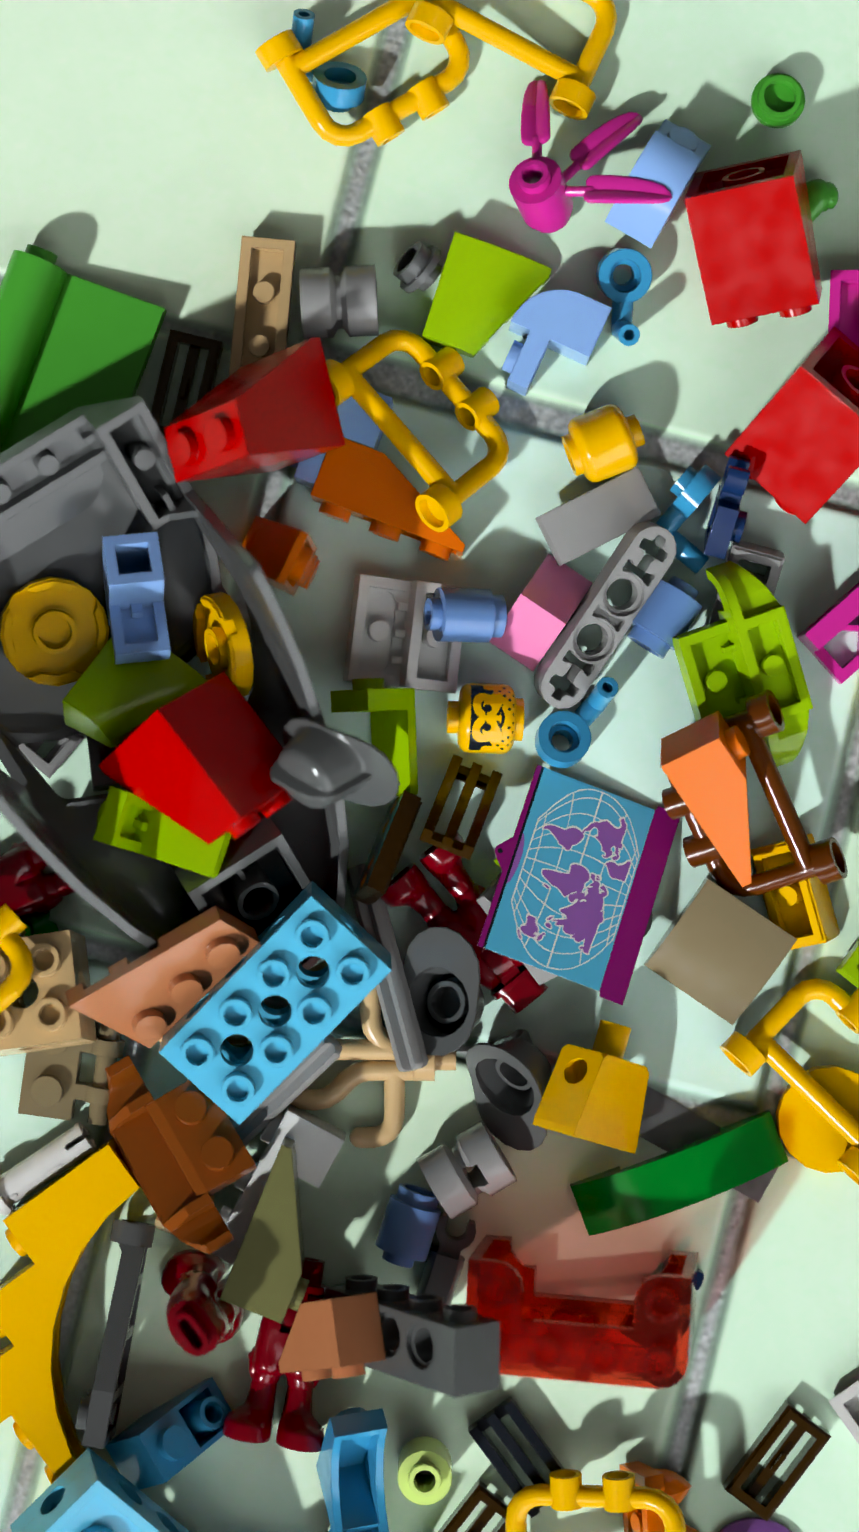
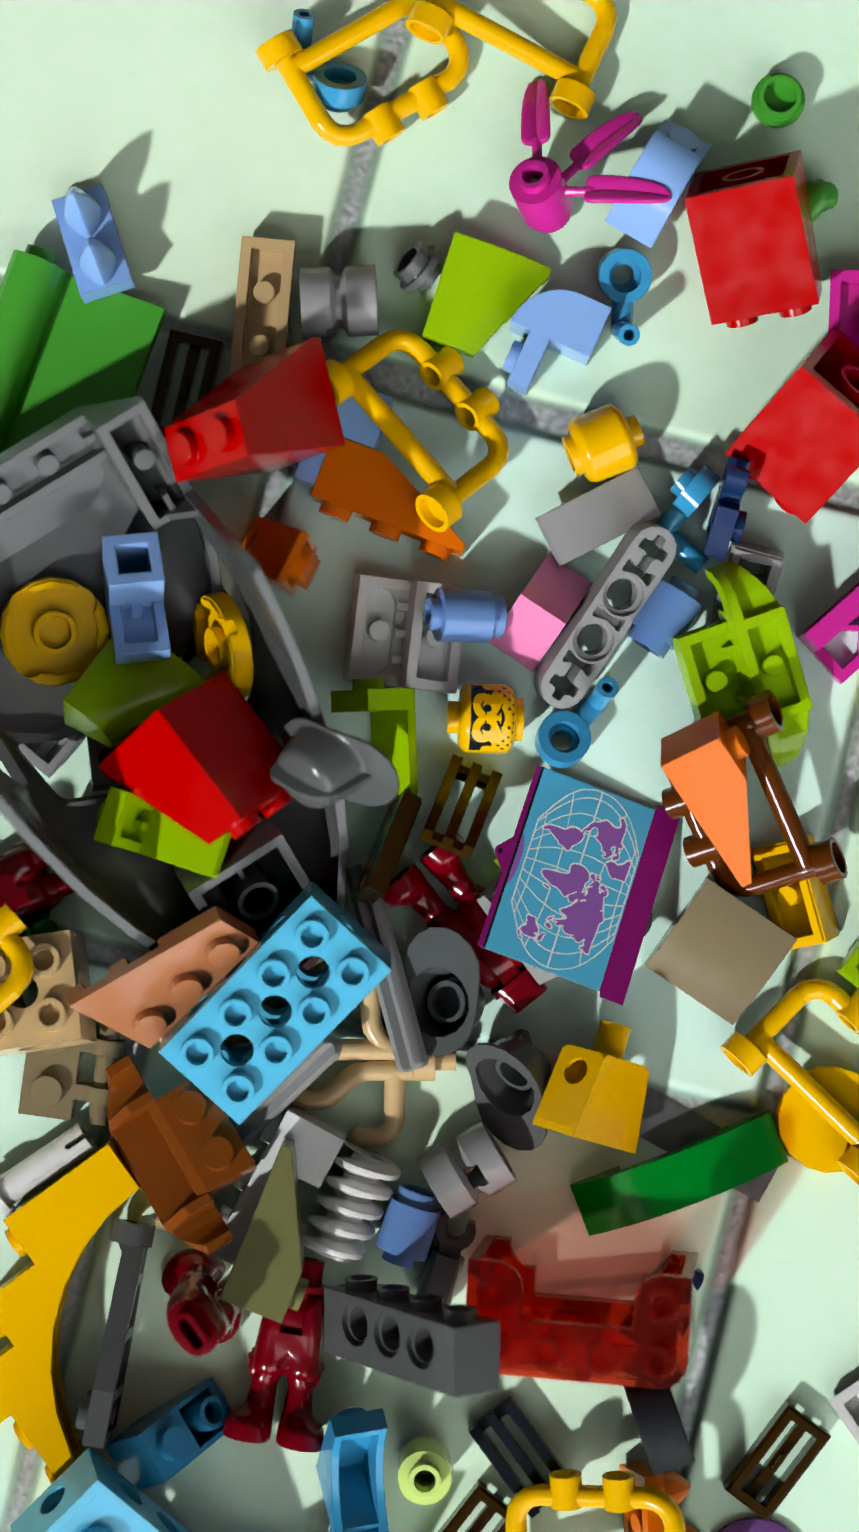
nougat slope [278,1292,386,1382] -> none
none -> light blue tile [51,184,135,304]
none -> white piece [303,1141,402,1262]
none -> black tyre [621,1363,695,1475]

